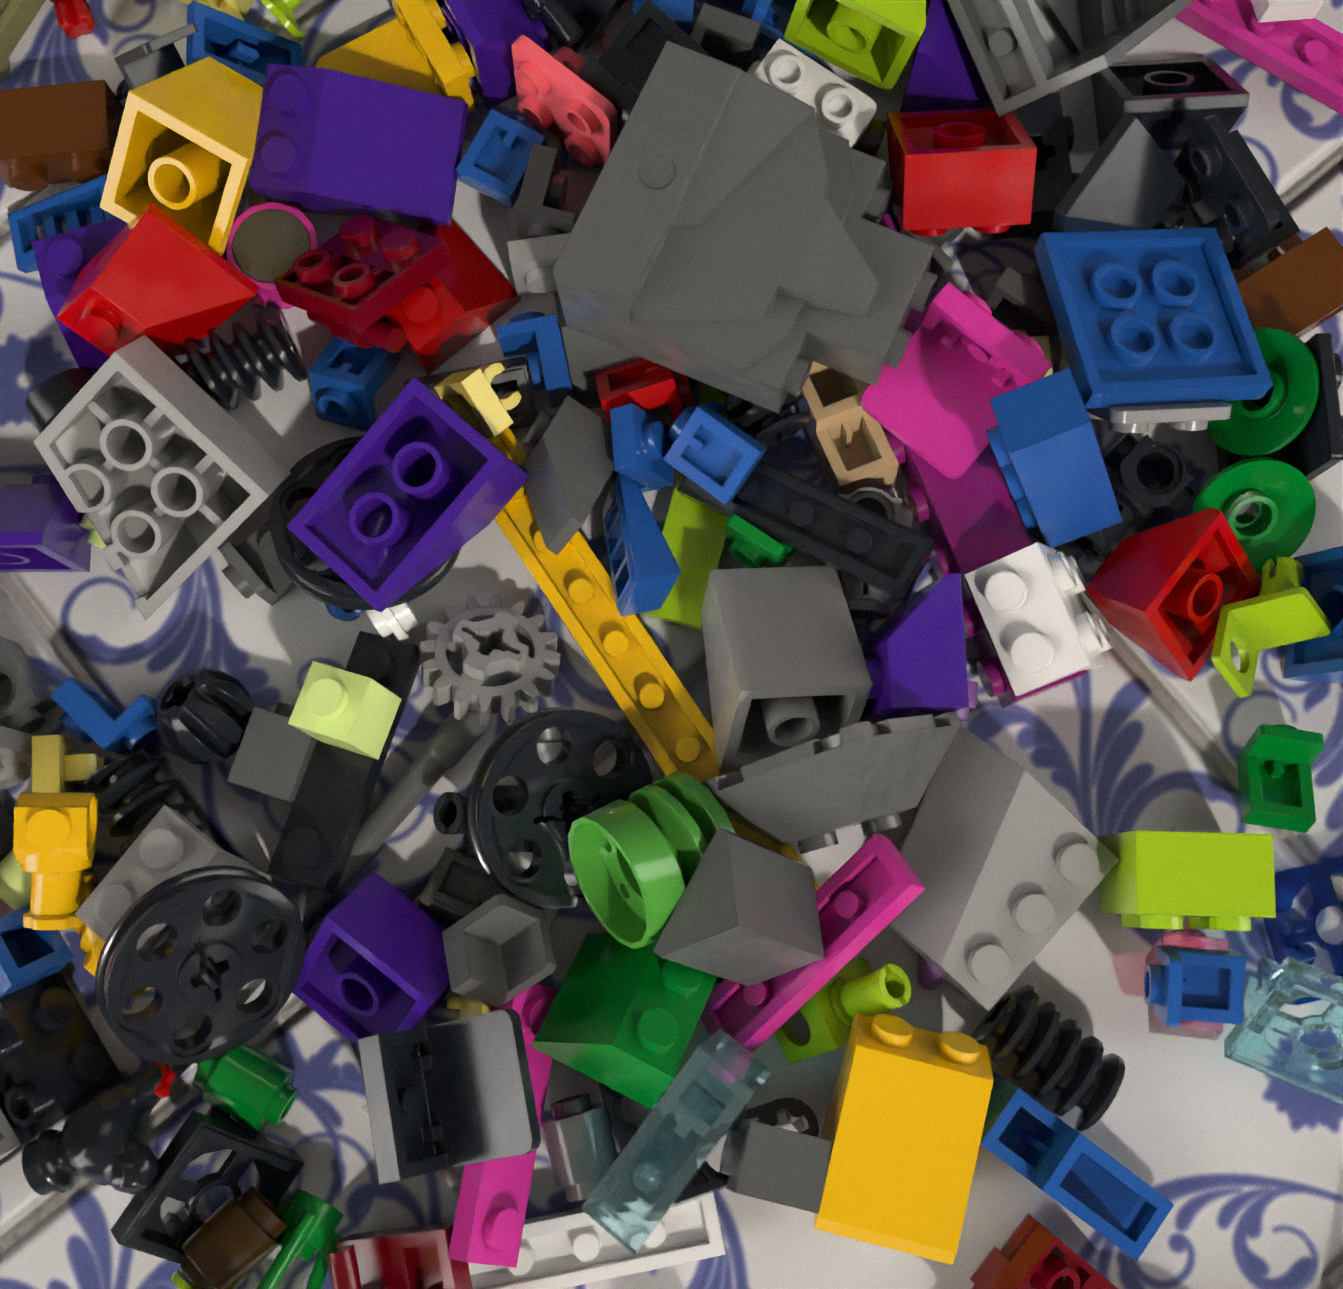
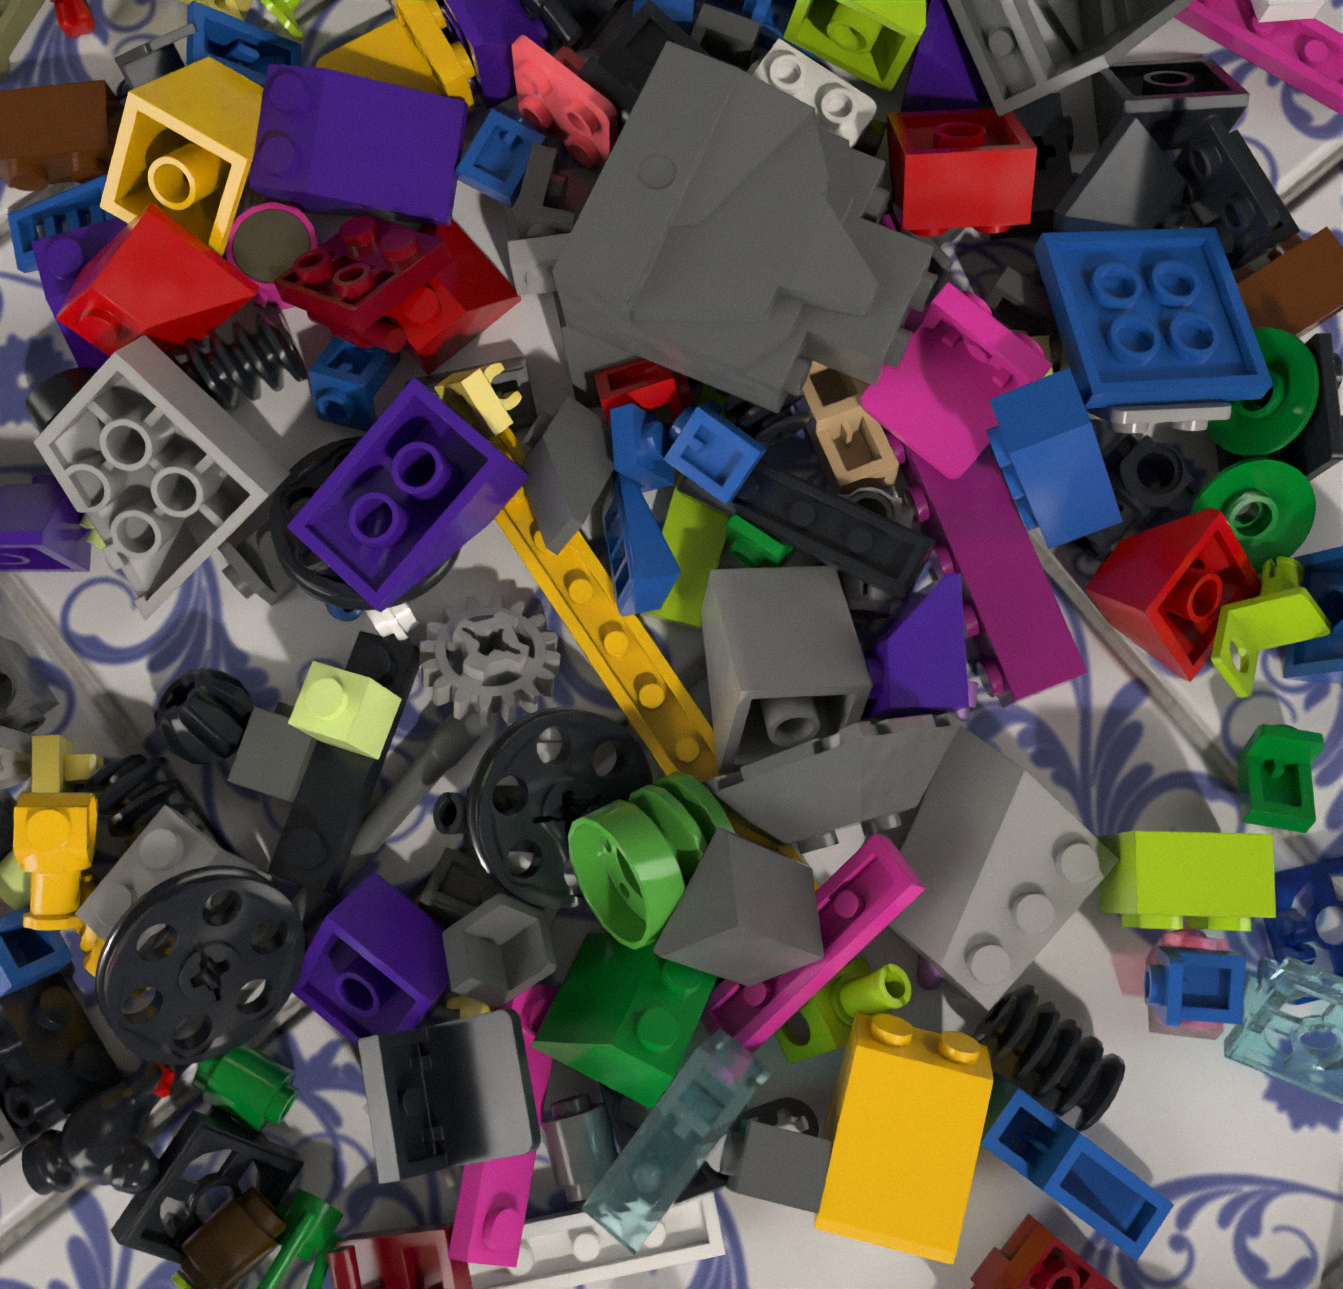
blue bracket [50,677,159,755] -> none
blue bracket [496,311,575,408] -> none
white bracket [965,542,1113,696] -> none

